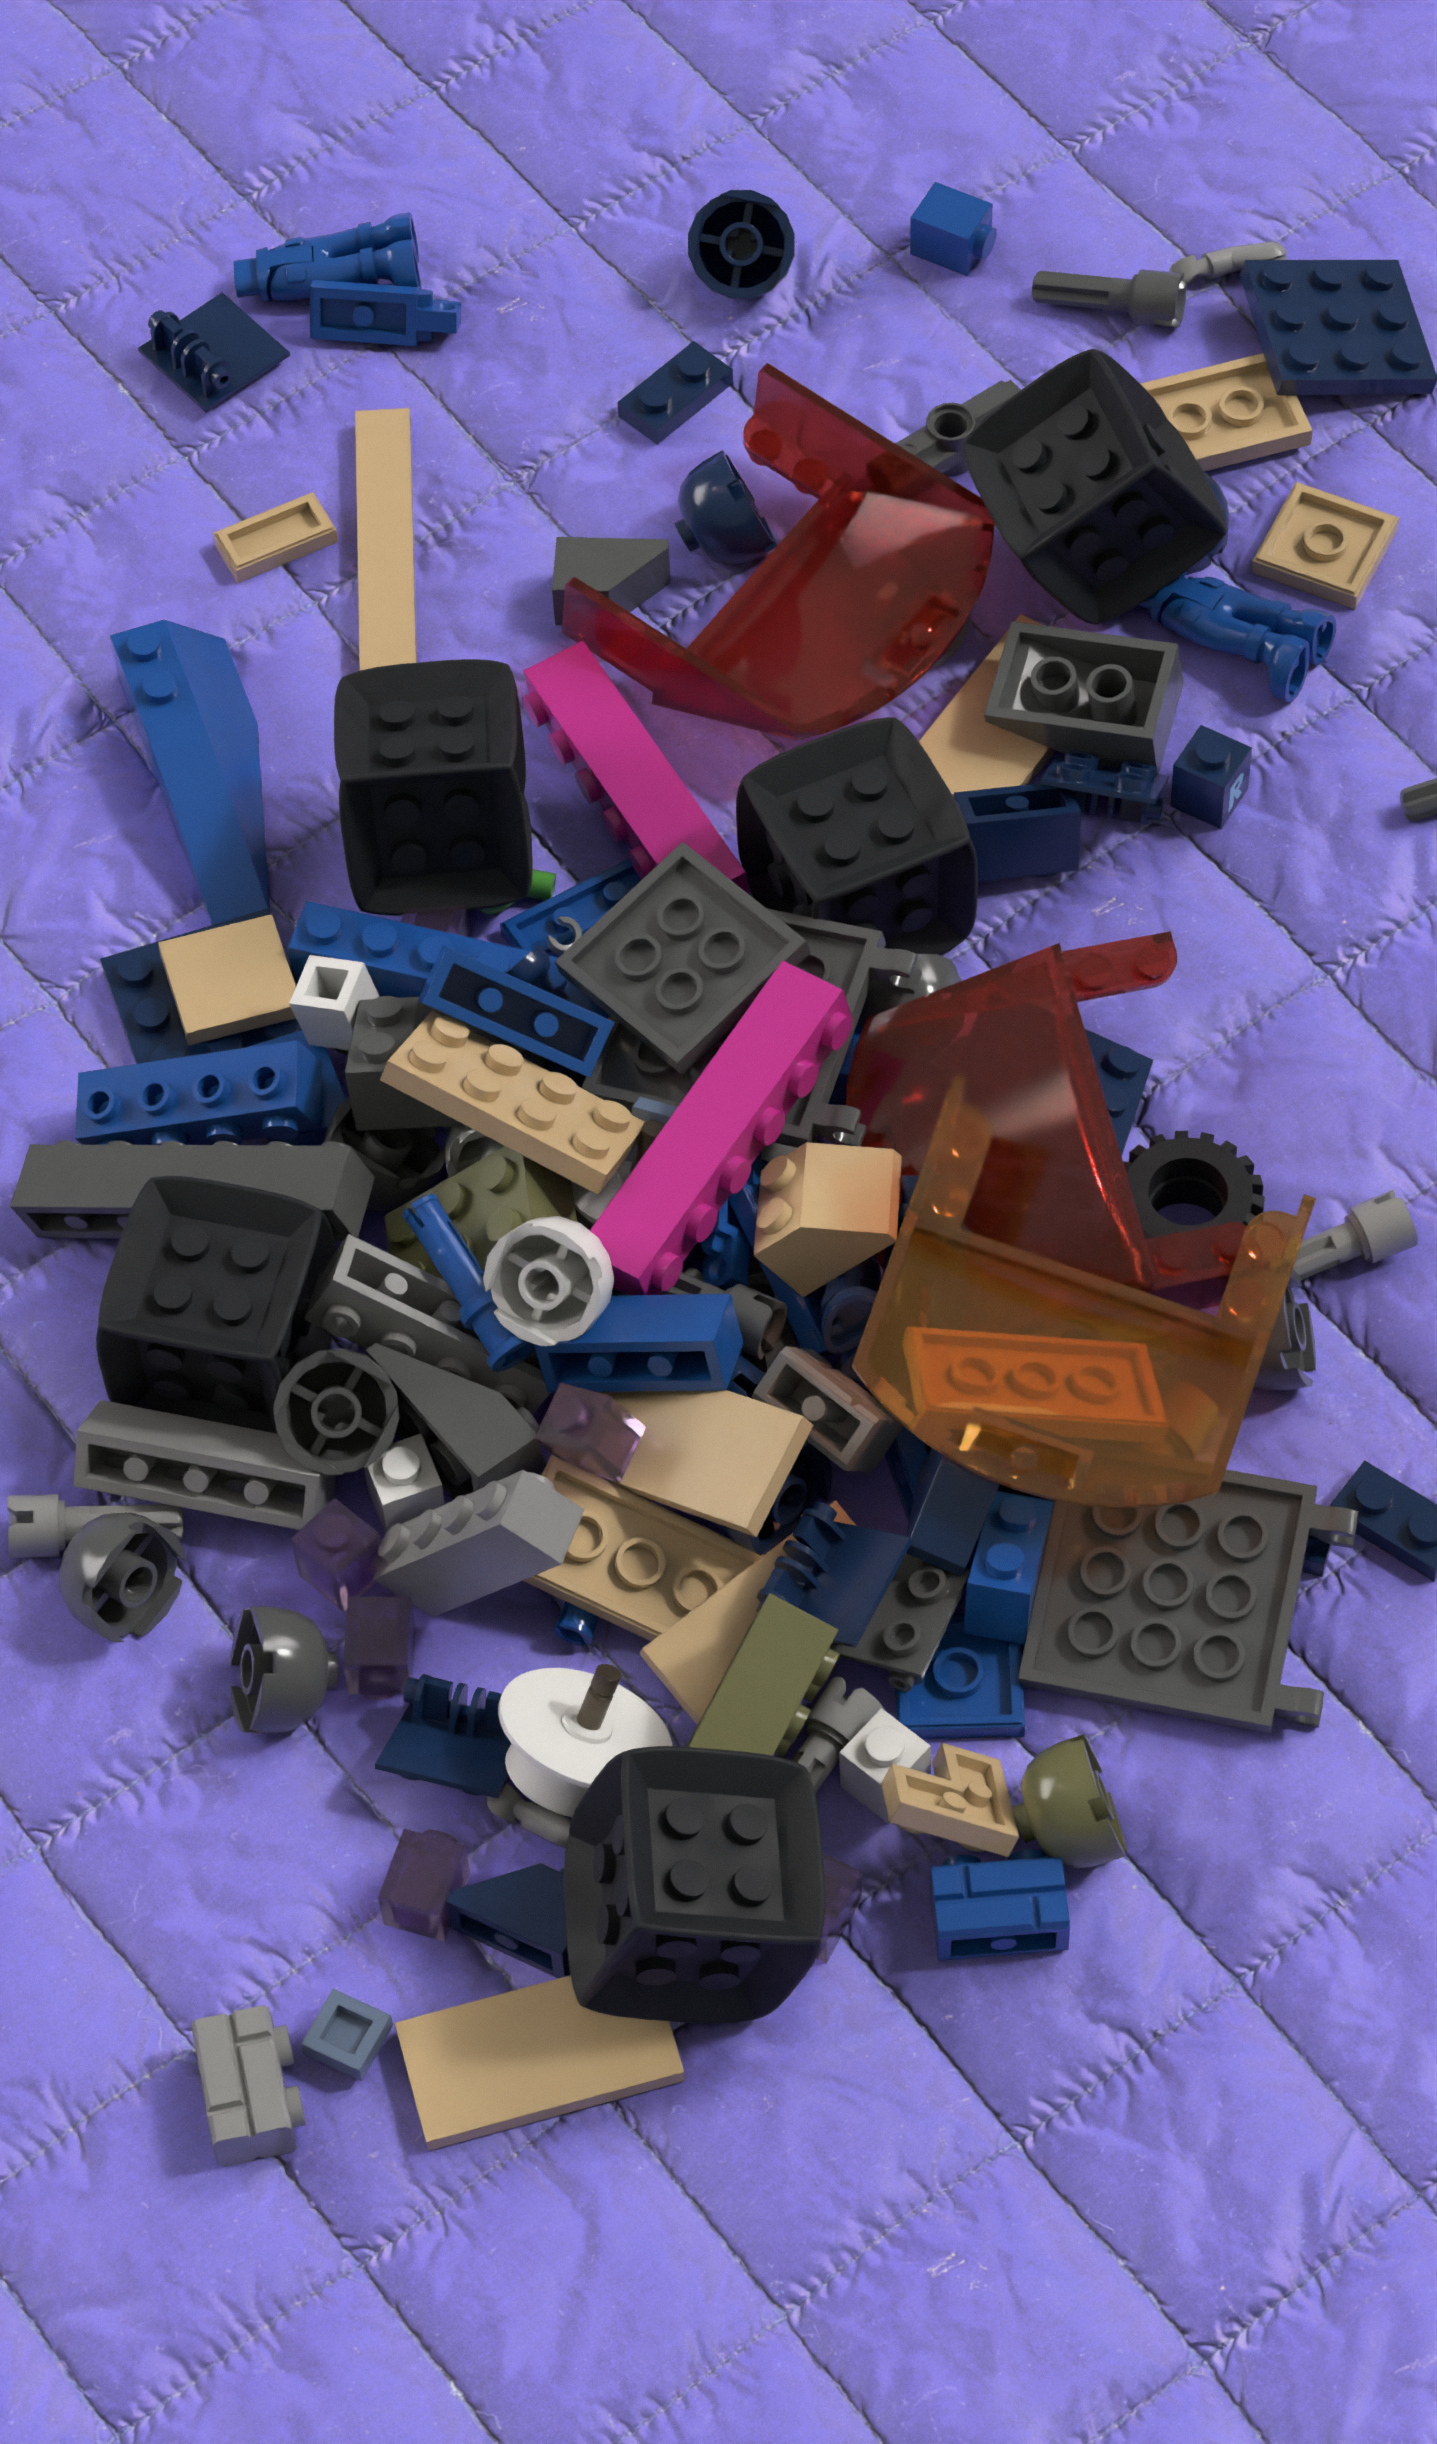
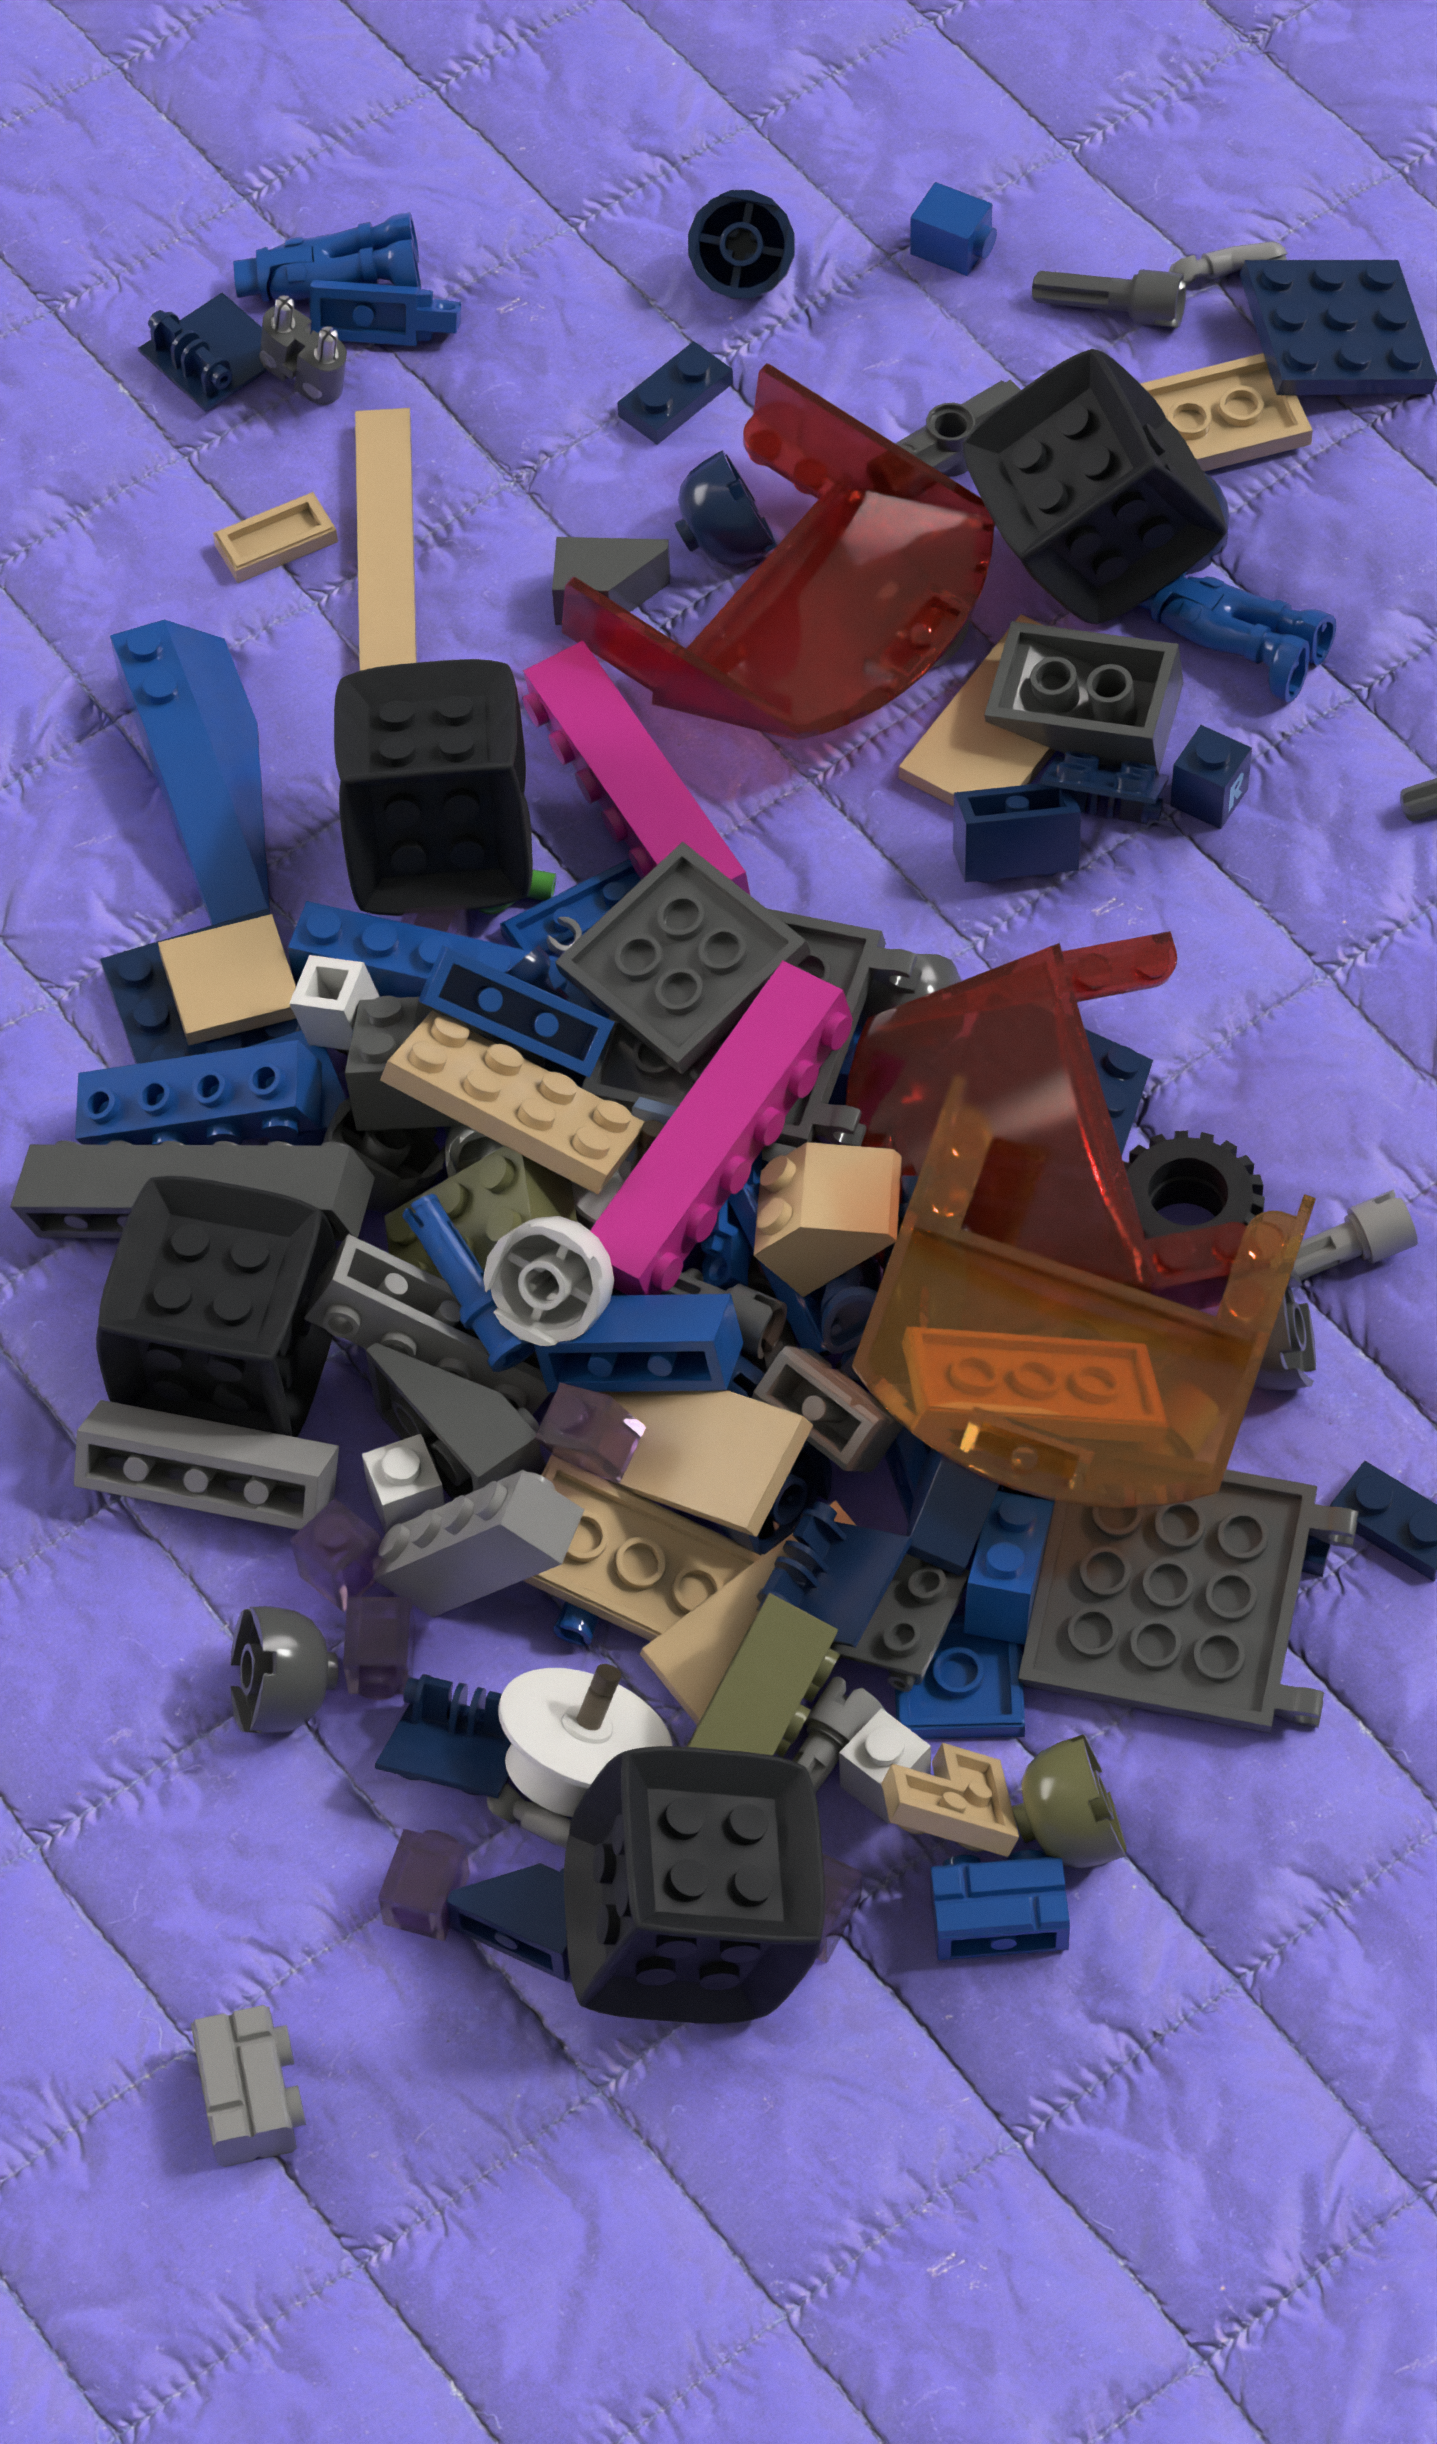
light grey piece [8,1494,183,1558] -> none
dark grey cylinder [59,1512,185,1643] -> none
dark grey cylinder [273,1348,400,1476] -> none
sand blue plate [301,1989,393,2081] -> none
tan tile [394,1975,685,2151] -> none
black piece [736,717,978,955] -> none
tan tile [1252,482,1399,610] -> none
none -> dark grey piece [259,295,347,405]

